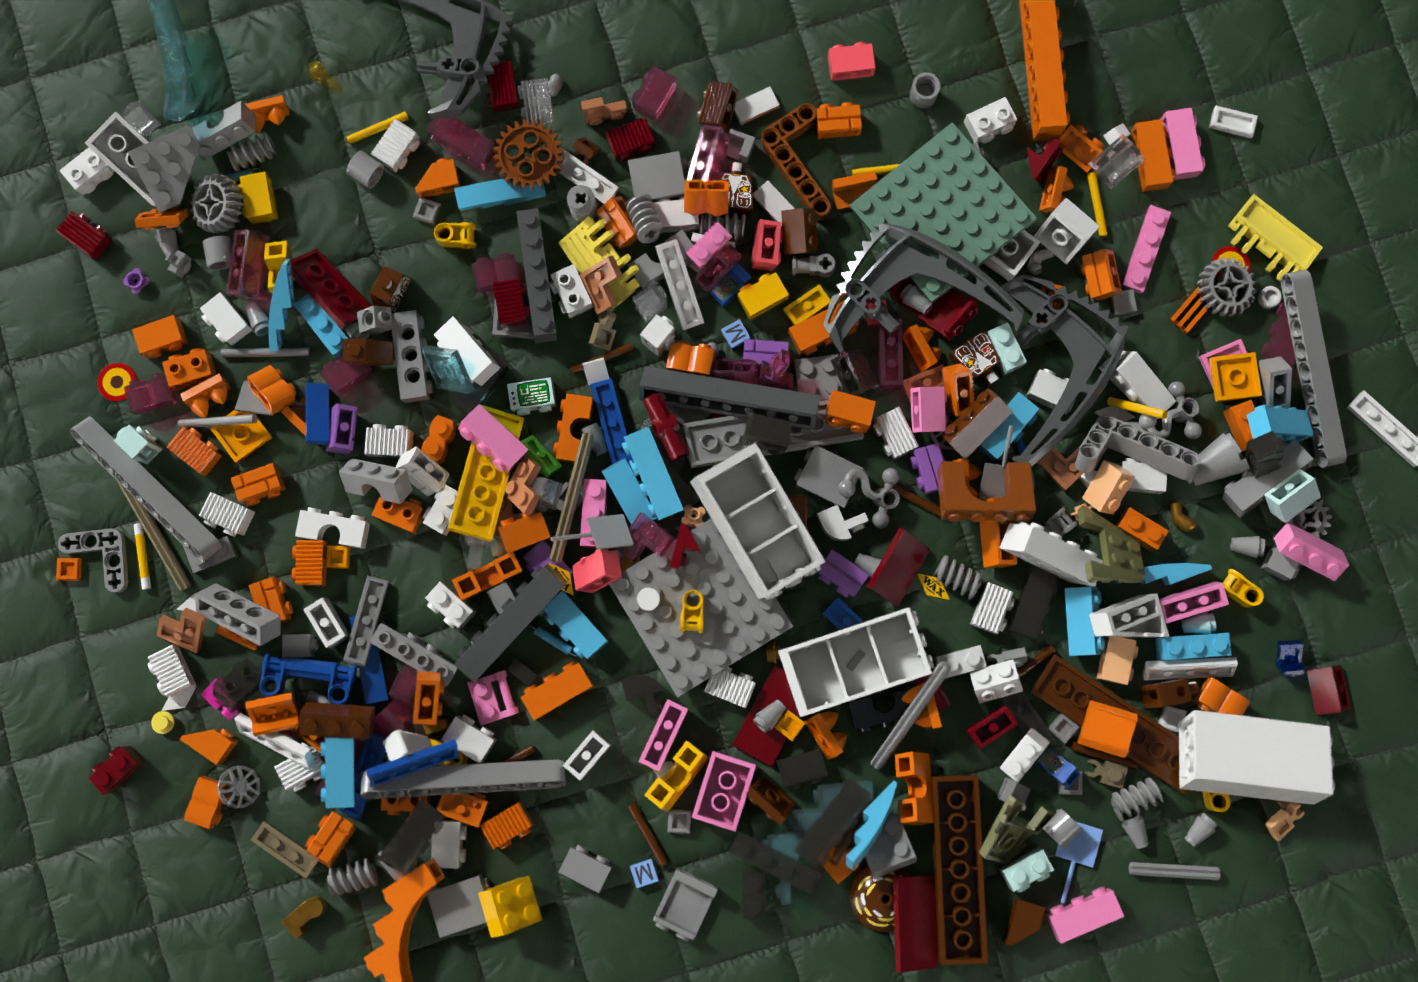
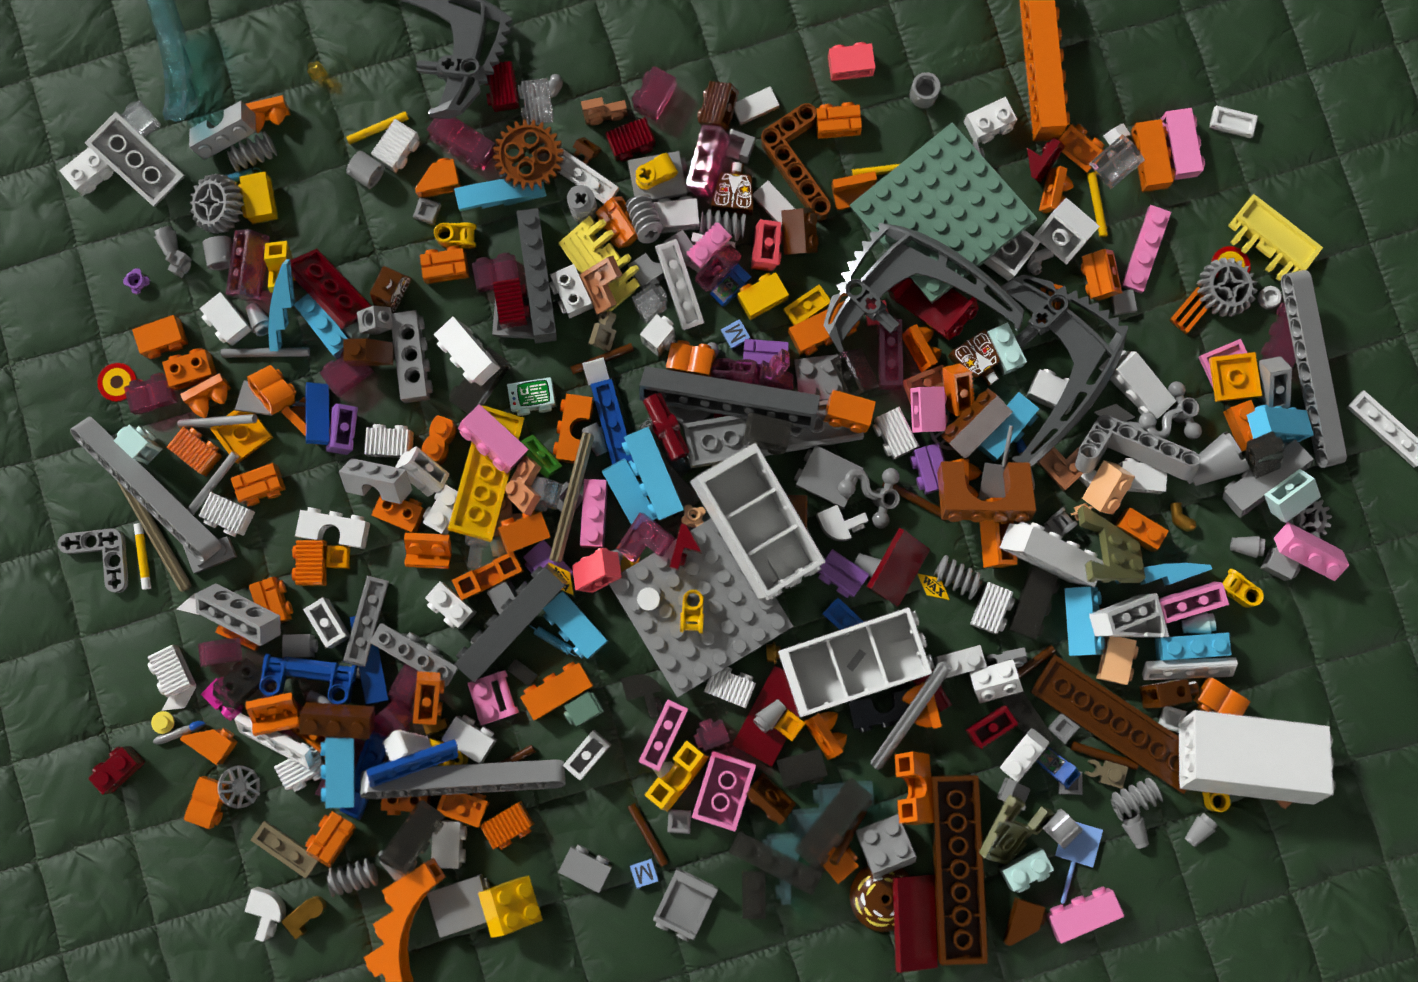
dark red brick [56,211,112,261] -> none
orange tile [56,558,82,581] -> none
light grey plate [128,125,200,213] -> none
orange plate [135,207,189,230] -> none
nougat plate [156,608,206,653] -> none
clear light blue tile [422,345,474,394] -> none
light grey piece [551,514,634,550] -> none
orange brick [684,180,729,216] -> none
light grey connector [792,254,835,278] -> none
medium azure slope [846,781,897,871] -> none
light grey cone [900,284,933,315] -> none
orange slope [1078,700,1138,758] -> none
yellow bar [1107,397,1168,419] -> none
light grey axle [1129,862,1221,880] -> none
light nougat plate [1265,802,1305,841] -> none
clear blue bracket [1276,640,1305,677] -> none
dark red panel [1307,664,1351,715] -> none
none -> light grey piece [153,721,206,744]
none -> light grey bar [187,451,239,515]
none -> clear pink brick [198,638,242,667]
none -> white brick [244,887,286,942]
none -> orange bracket [404,533,452,569]
none -> orange brick [420,246,469,284]
none -> sand green arch [564,692,605,726]
none -> yellow piece [636,153,679,190]
none -> clear pink brick [694,718,730,751]

